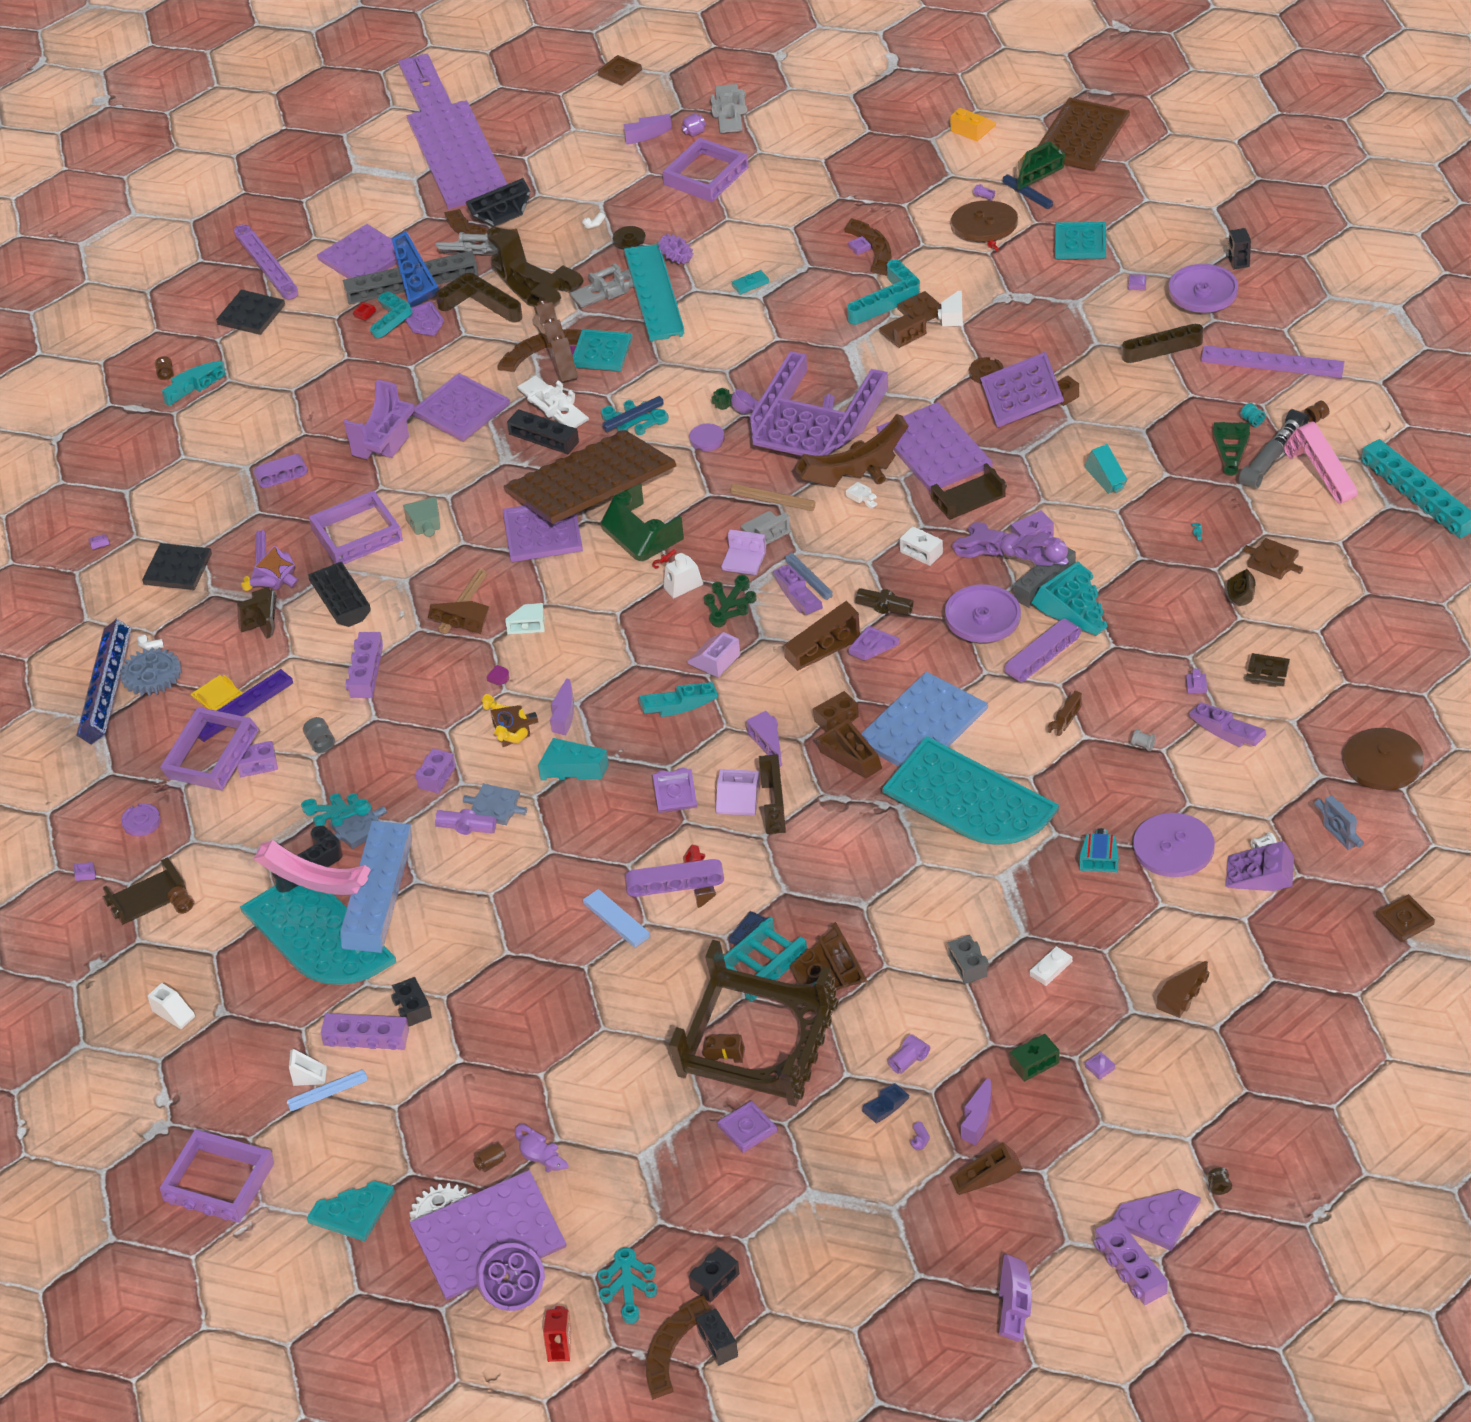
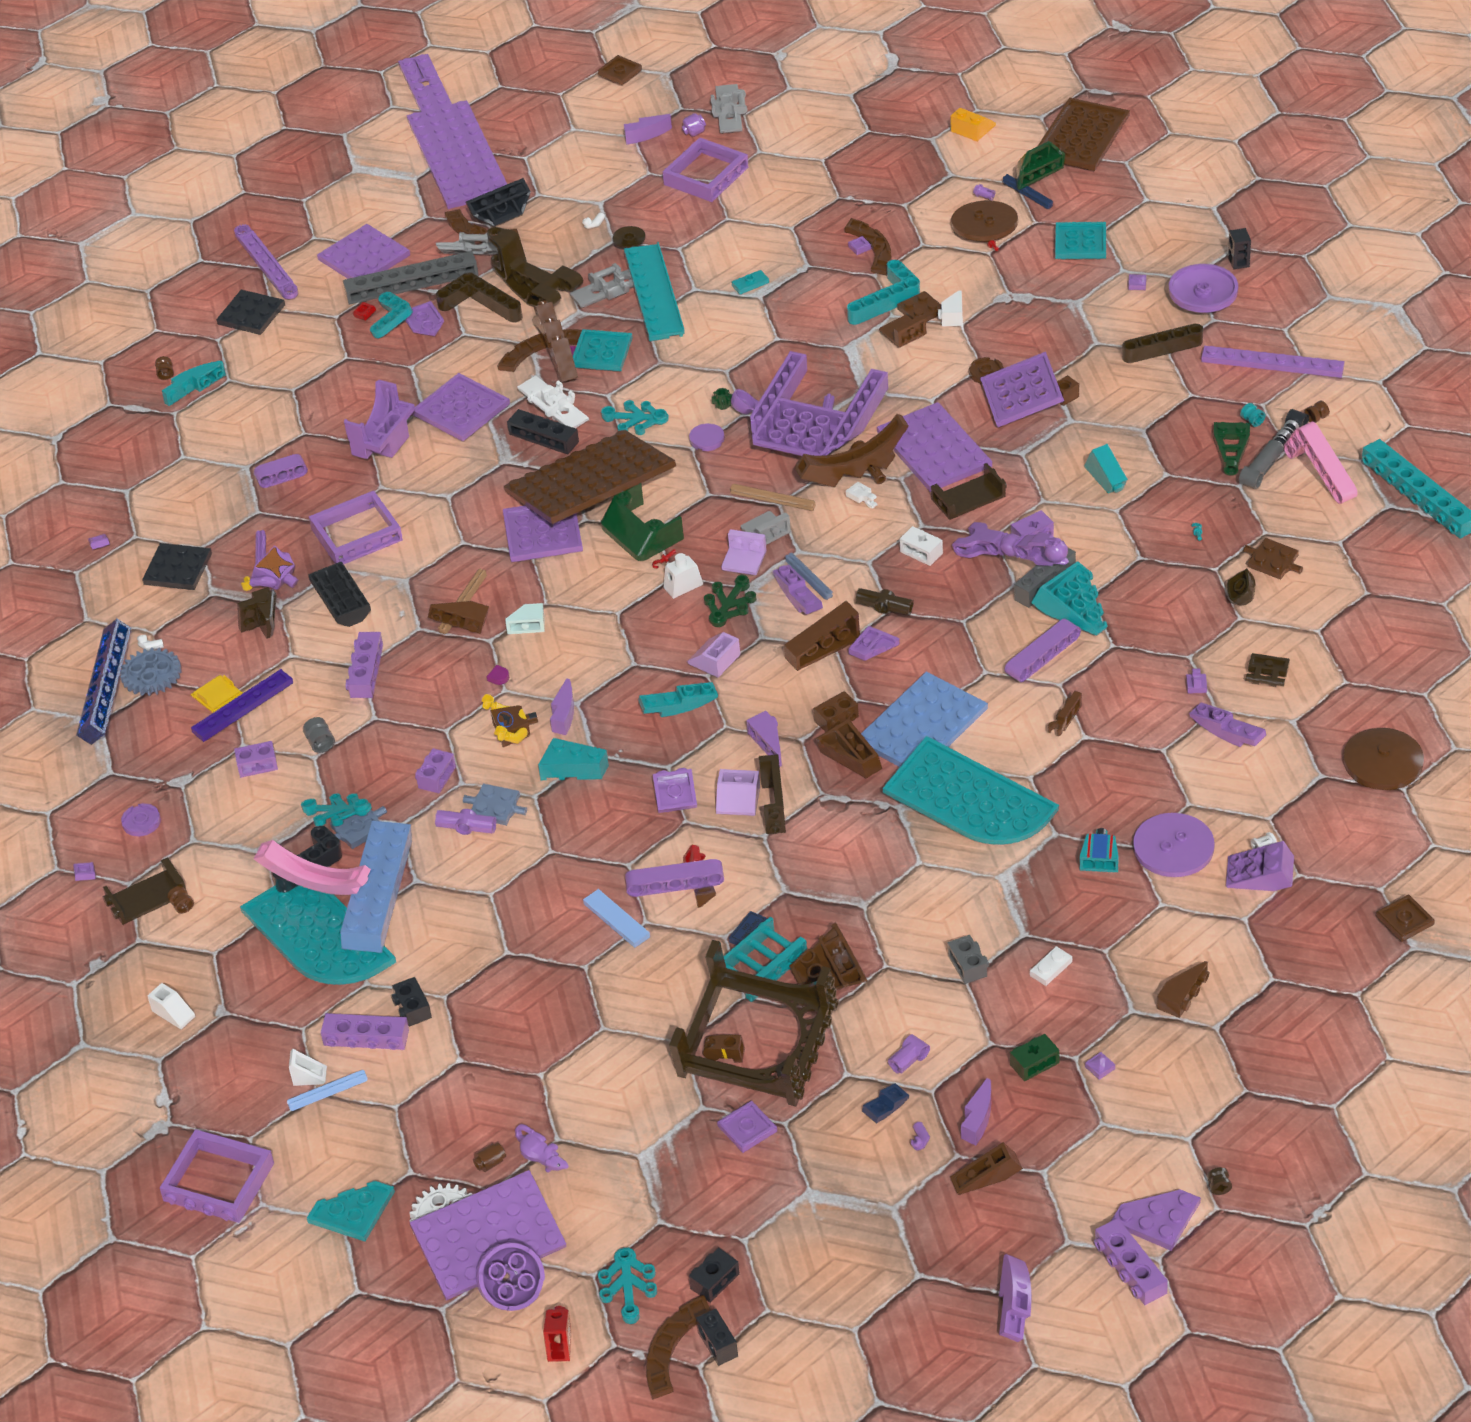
medium lavender window [160,707,259,791] -> none
blue wedge [392,231,439,308] -> none
sand green torso [403,497,440,537] -> none
dark blue axle [602,396,664,432] -> none
medium lavender gear [658,234,694,264] -> none
medium lavender dish [945,584,1021,643] -> none
light grey bush [1131,729,1156,751] -> none
sand blue plate [1315,795,1364,850] -> none

